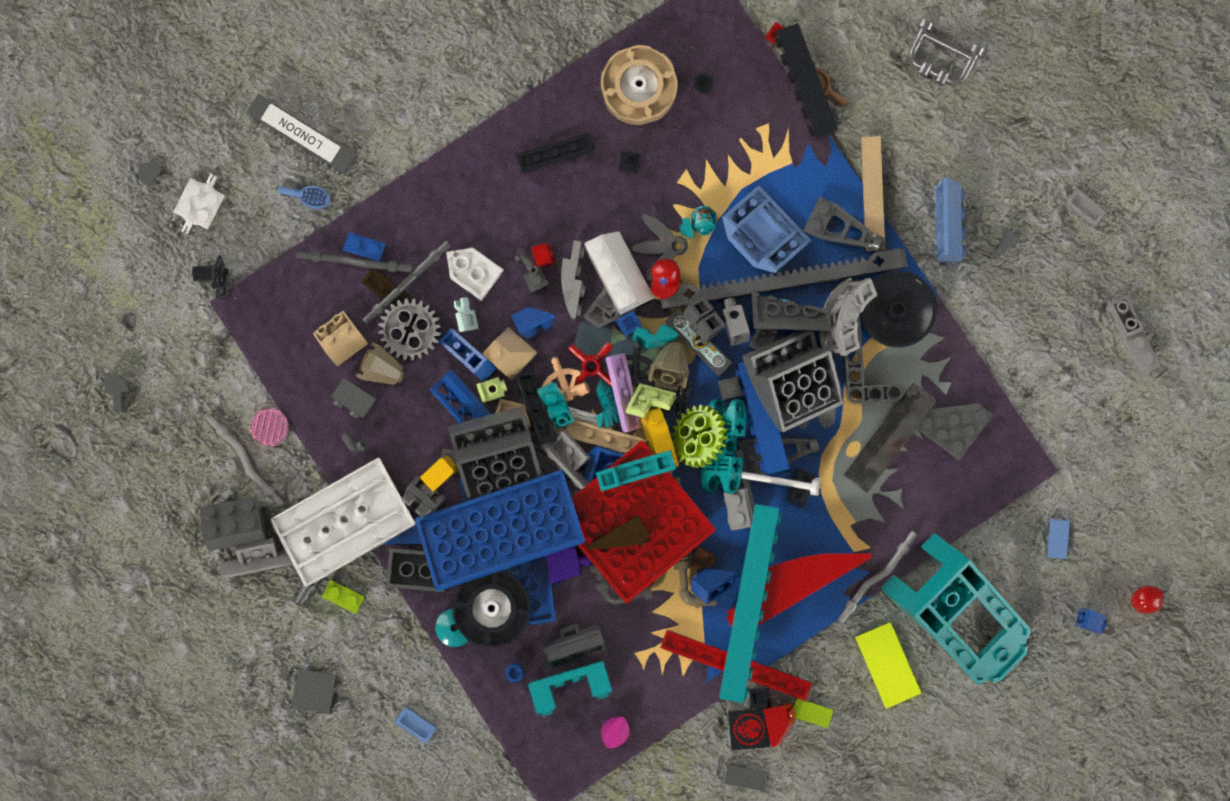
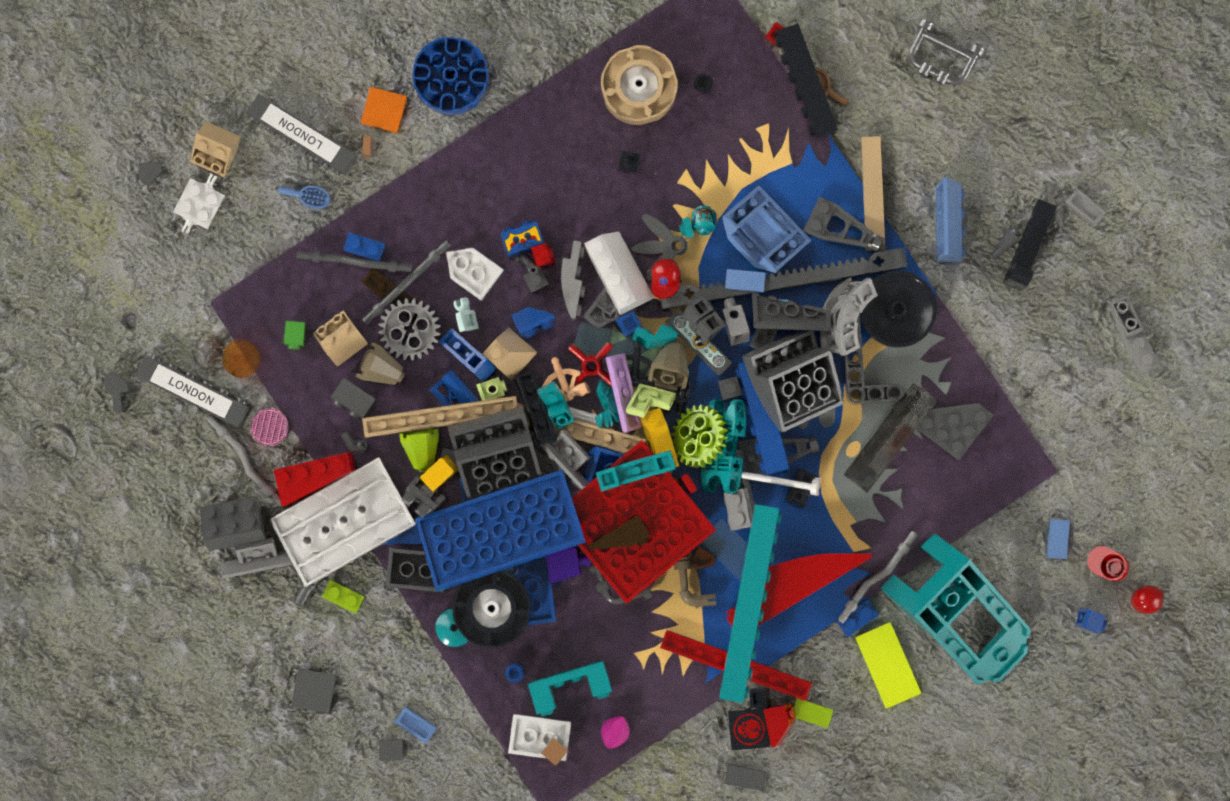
black piece [192,255,229,300] -> none
black tile [516,133,594,174] -> none
dark grey piece [543,623,606,668] -> none
blue slope [691,569,737,605] -> none
none -> brick [135,354,251,428]
none -> tan slope [190,121,240,177]
none -> clear orange tile [222,340,260,378]
none -> red wedge [273,452,356,507]
none -> bright green brick [284,321,307,350]
none -> orange tile [360,87,407,134]
none -> medium nougat tile [362,136,373,158]
none -> tan tile [362,396,518,438]
none -> dark grey brick [379,739,408,760]
none -> lime cone [399,427,439,472]
none -> blue brick [412,37,489,116]
none -> brick [500,220,544,258]
none -> white plate [508,714,571,761]
none -> medium nougat tile [541,738,568,766]
none -> red tile [680,474,697,494]
none -> clear light blue piece [701,518,747,581]
none -> medium blue tile [725,269,765,292]
none -> blue plate [836,600,879,637]
none -> black beam [1003,199,1057,291]
none -> cap [1087,546,1130,582]

